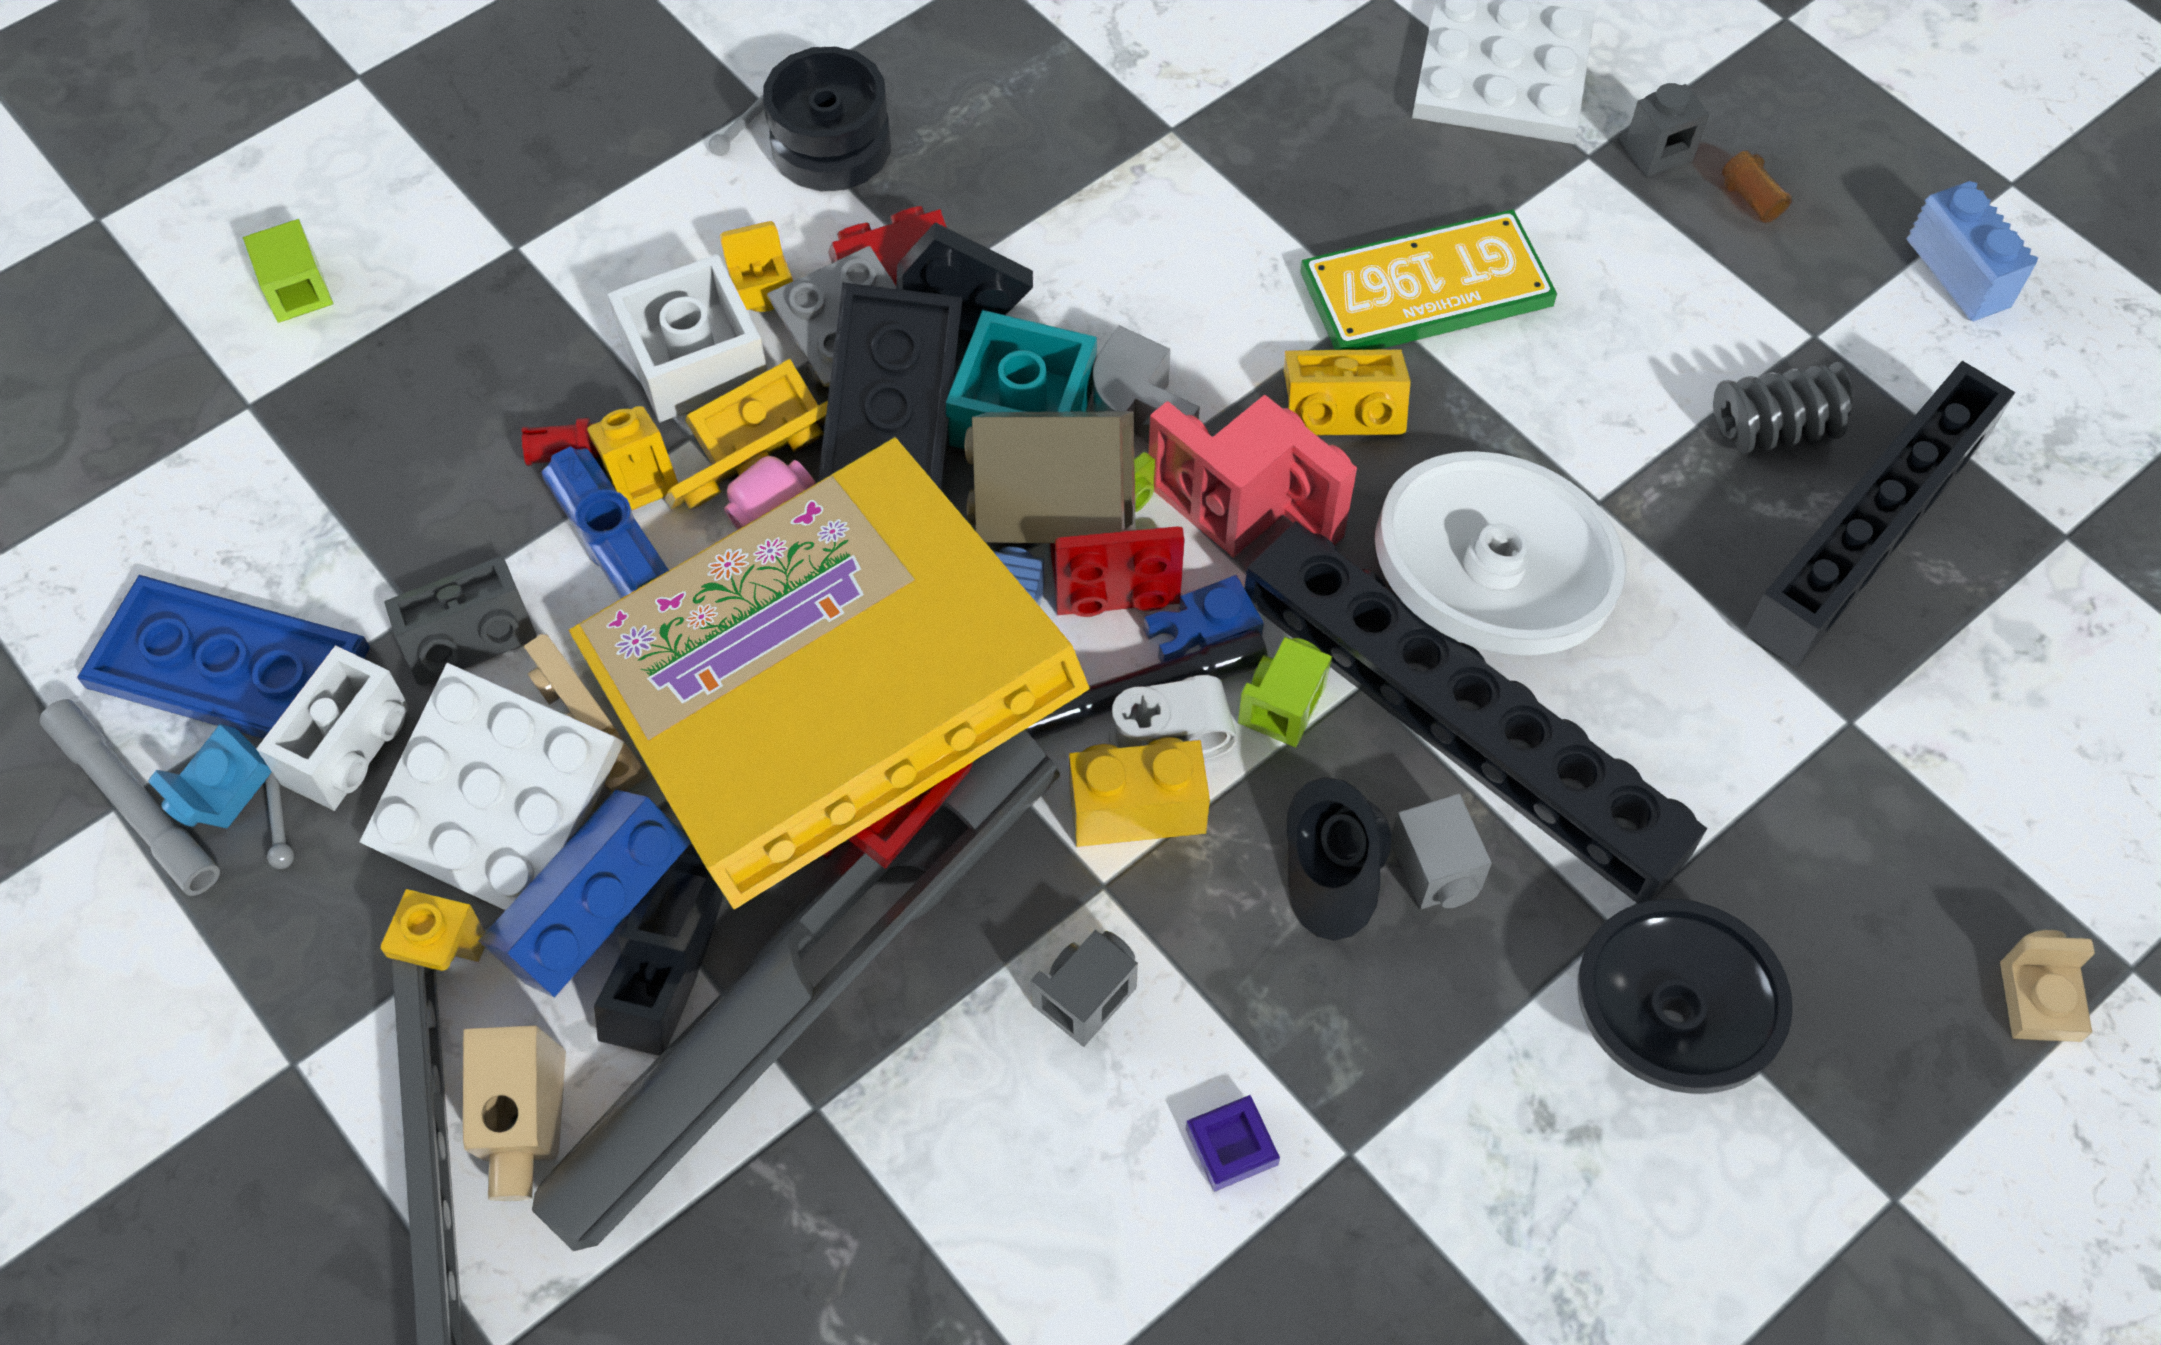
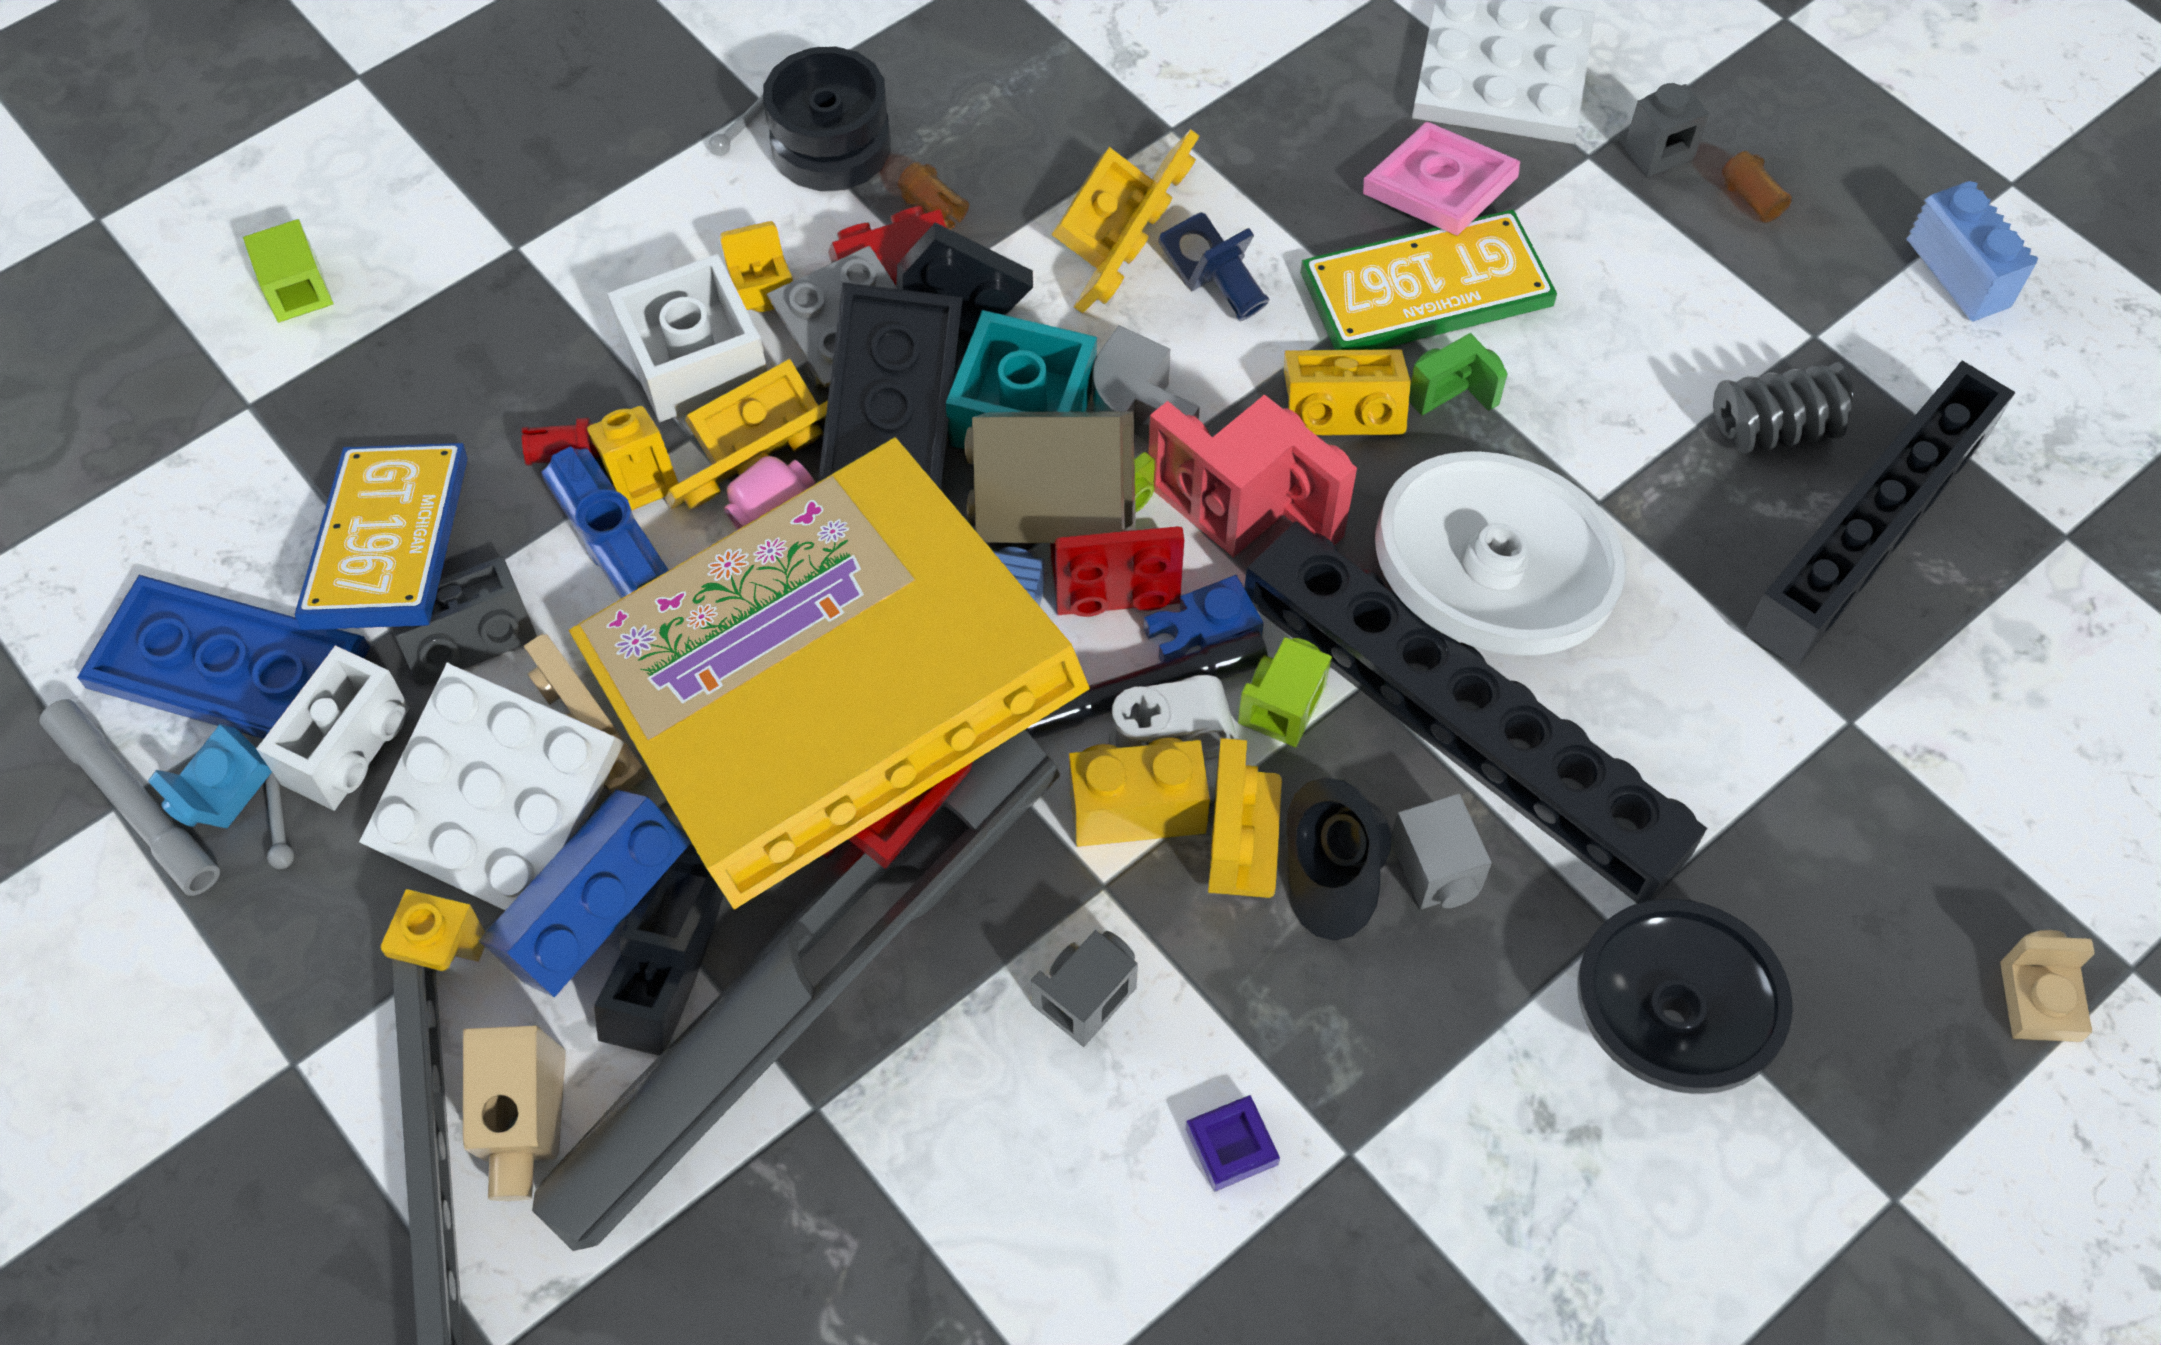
none -> tile [295,443,468,630]
none -> clear orange pin [898,162,969,230]
none -> yellow bracket [1051,129,1199,314]
none -> dark blue bracket [1158,212,1270,321]
none -> yellow bracket [1208,738,1282,898]
none -> bright pink tile [1363,121,1520,236]
none -> bright green bracket [1409,332,1508,416]

